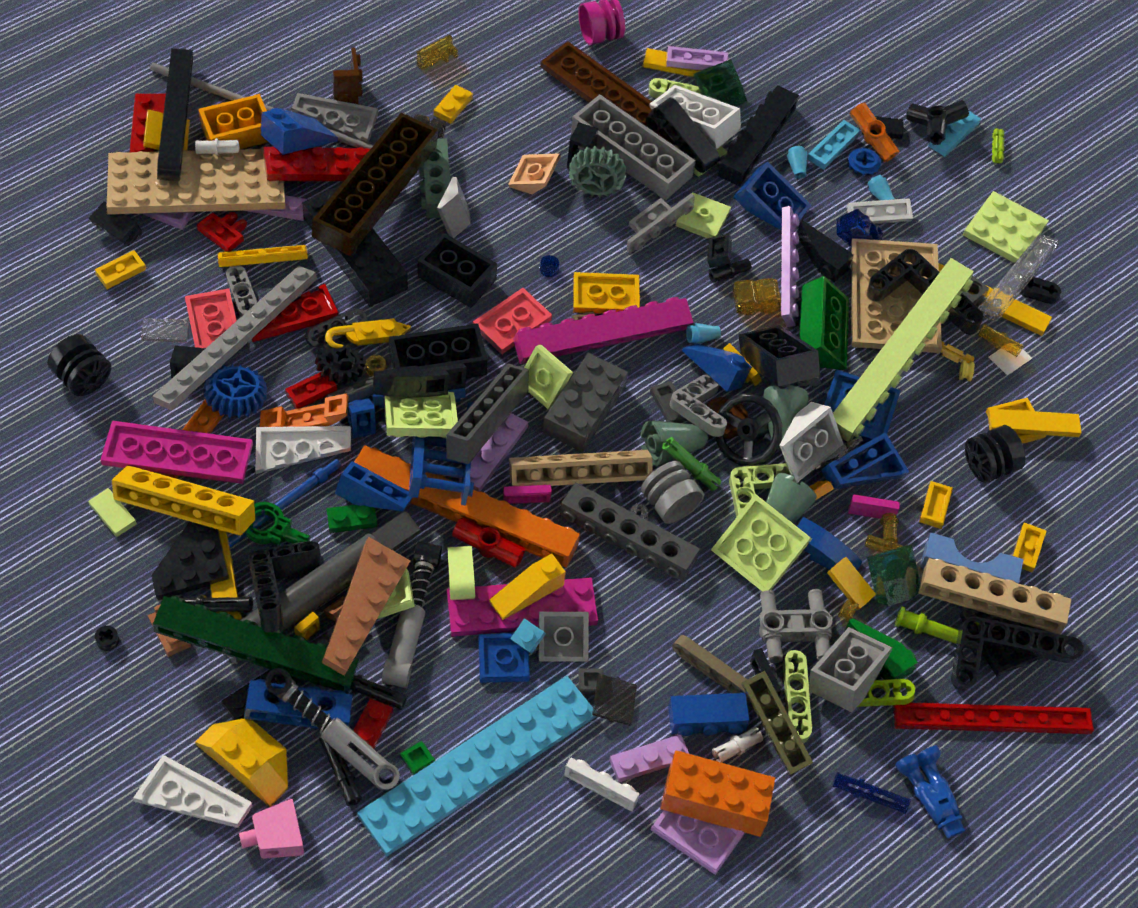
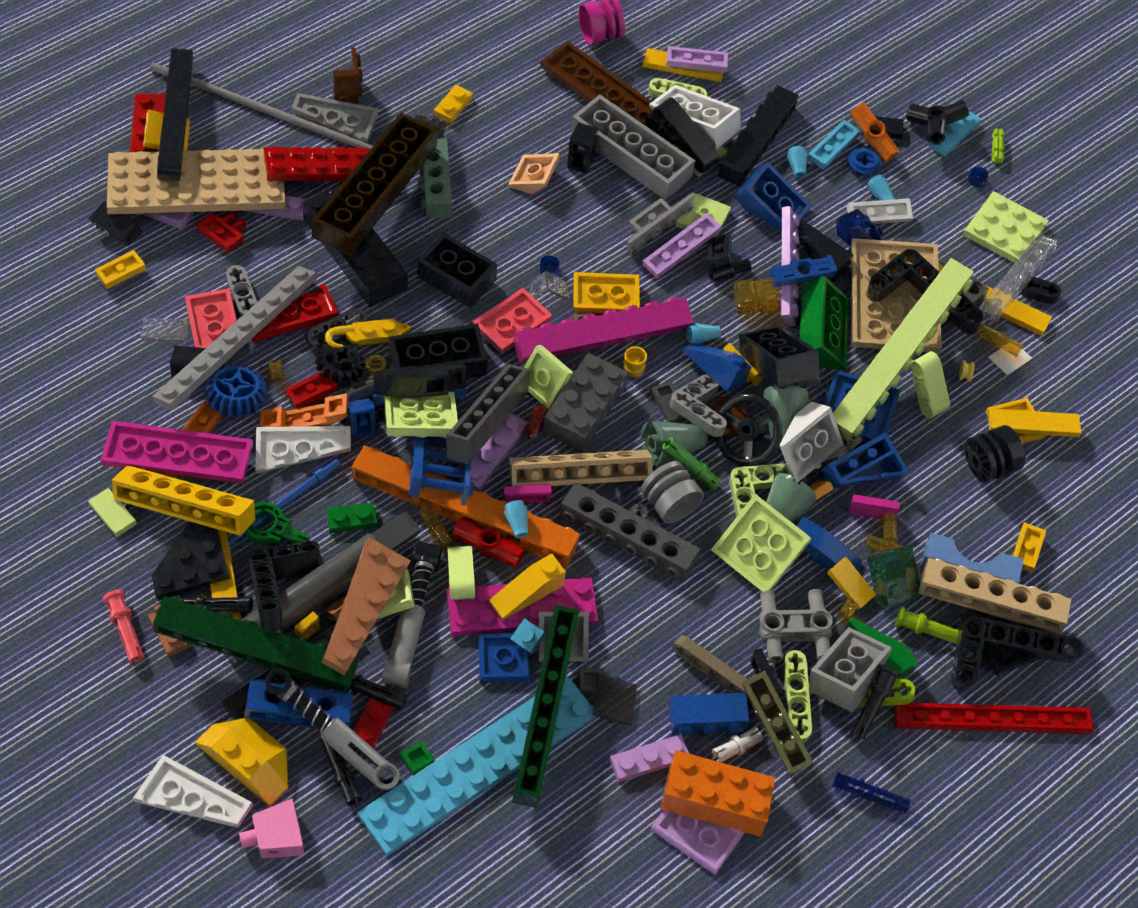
black wheel [47,334,112,396] -> none
black bush [95,625,119,651] -> none
white axle [195,138,239,156] -> none
light orange brick [198,94,268,150] -> none
yellow tile [218,245,308,267] -> none
blue slope [261,108,338,154] -> none
blue slope [335,461,413,511] -> none
clear yellow plate [417,35,458,71] -> none
light grey slope [437,177,471,238] -> none
white plate [564,758,639,812] -> none
sand green gear [569,146,626,198] -> none
clear green slope [693,59,747,107] -> none
blue piece [895,745,965,839] -> none
yellow tile [919,481,953,529] -> none
yellow axle [938,341,975,363] -> none
none -> coral pin [103,590,145,664]
none -> clear yellow bush [269,360,283,381]
none -> clear yellow axle [419,505,455,550]
none -> medium azure cone [504,500,529,538]
none -> dark green brick [512,605,580,808]
none -> clear red gear [526,403,546,439]
none -> clear bracket [529,271,569,300]
none -> yellow wheel [623,346,647,378]
none -> lavender plate [643,213,721,279]
none -> blue piece [769,255,837,287]
none -> black pin [850,664,902,740]
none -> yellowish green beam [910,351,950,419]
none -> clear blue bush [968,166,989,187]

